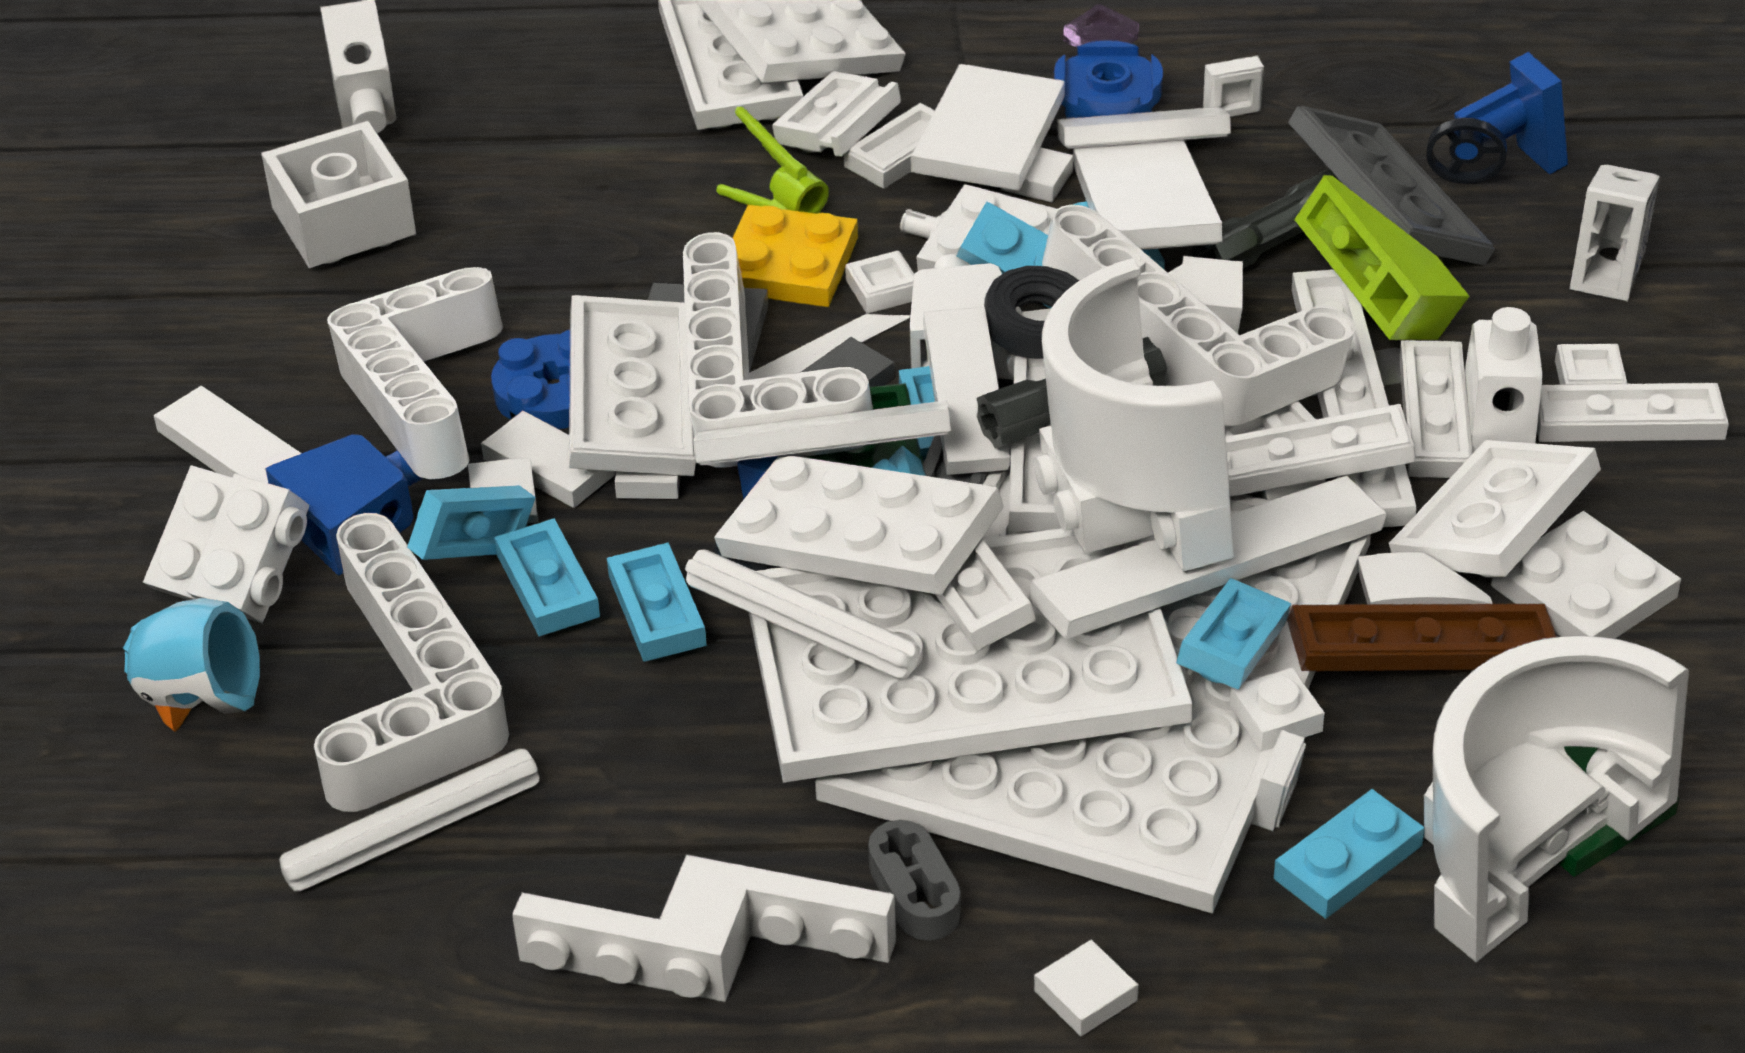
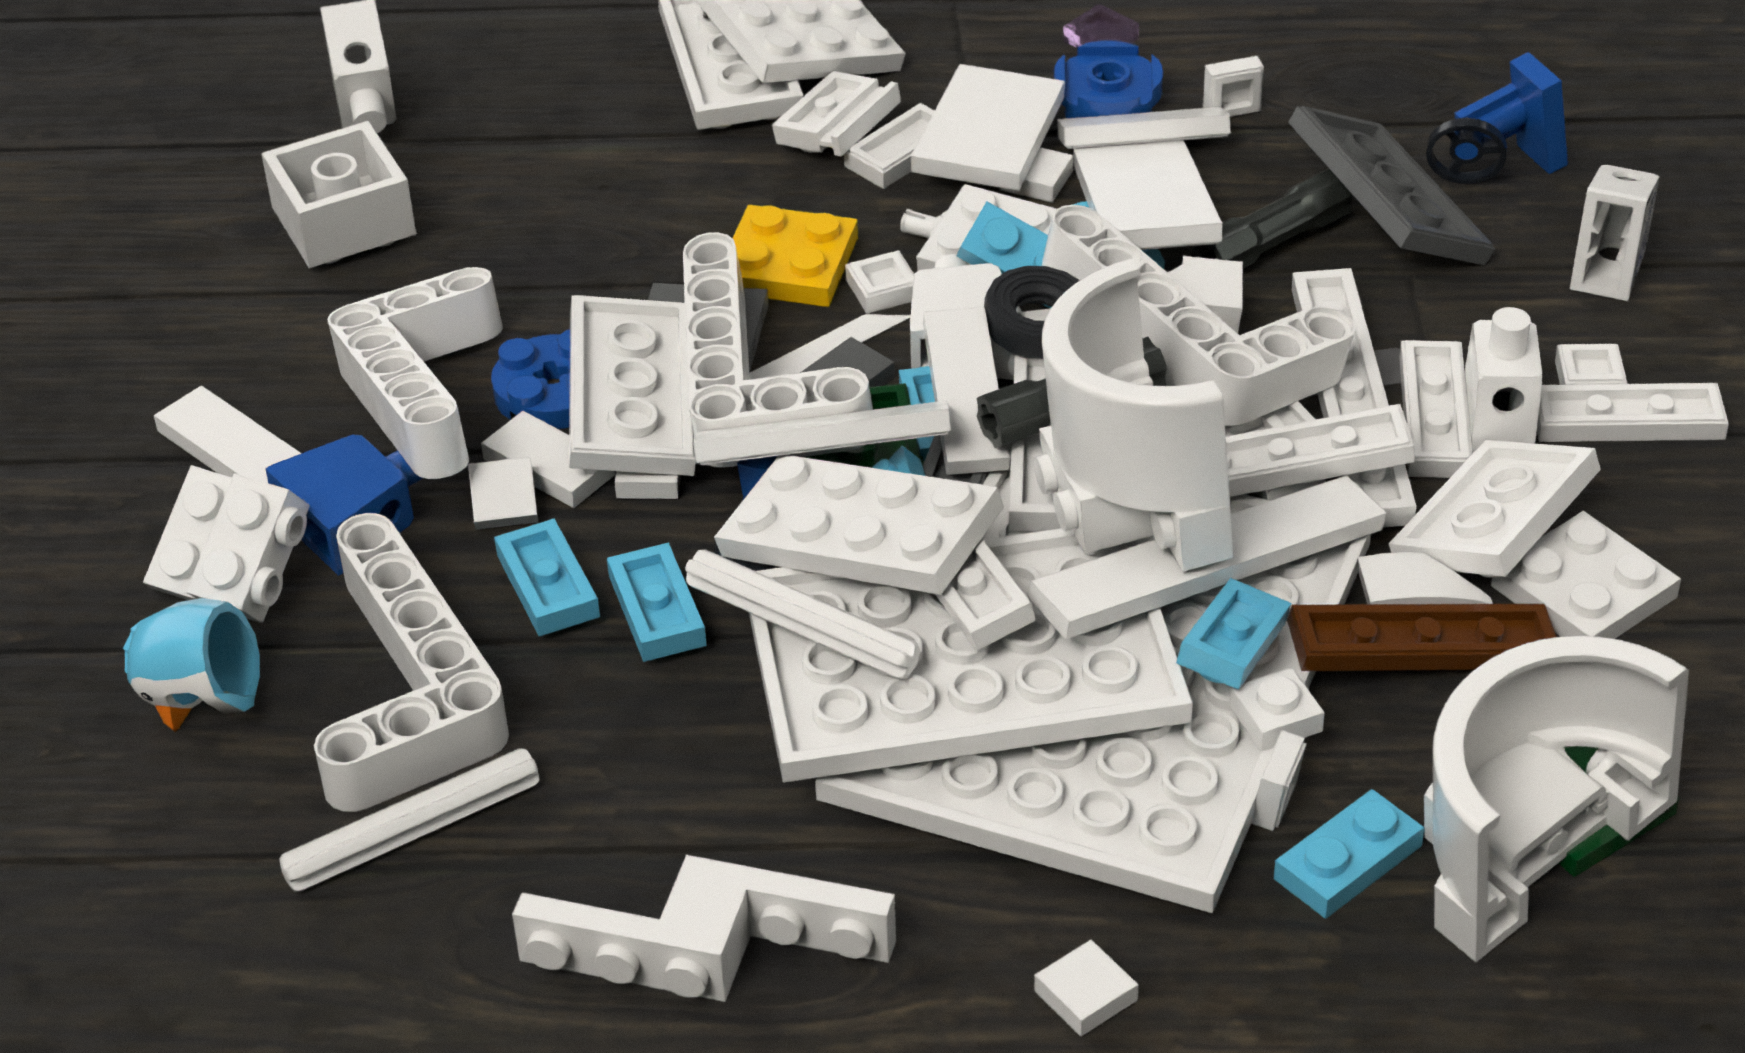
medium azure plate [407,485,536,560] -> none
lime plant [716,106,829,214] -> none
dark grey beam [868,820,961,941] -> none
lime slope [1294,175,1469,340] -> none

